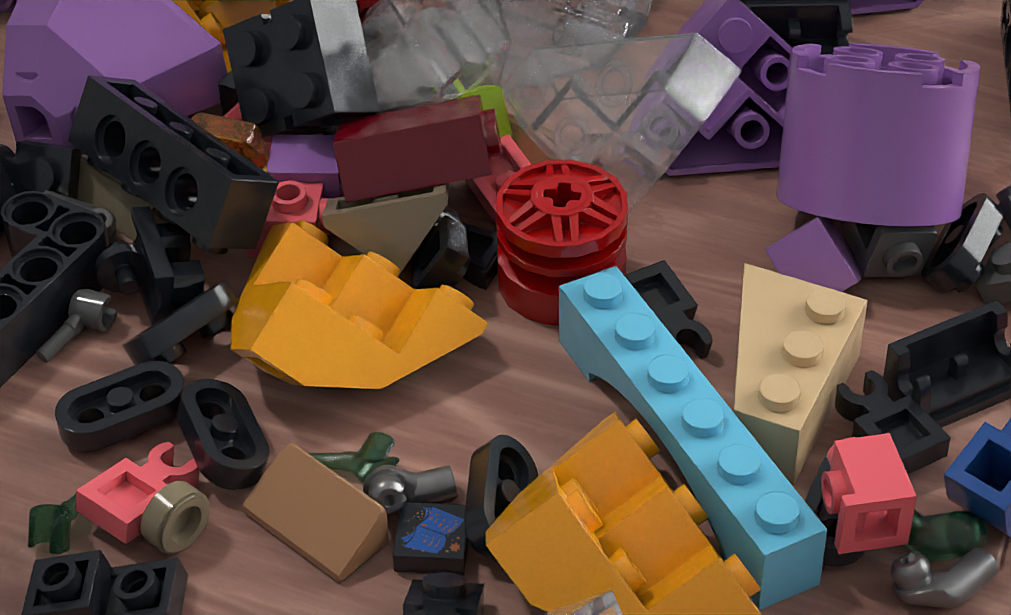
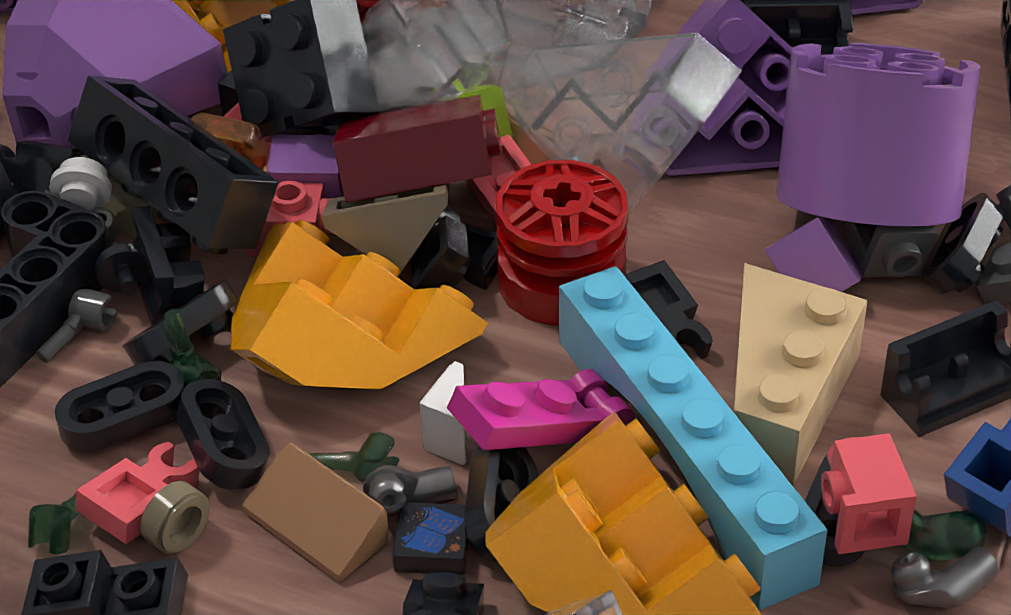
black plate [834,370,951,474] -> none
none -> white plate [49,157,112,210]
none -> clear green hand [164,309,222,387]
none -> white slope [420,361,467,465]
none -> dark pink plate [447,369,635,450]

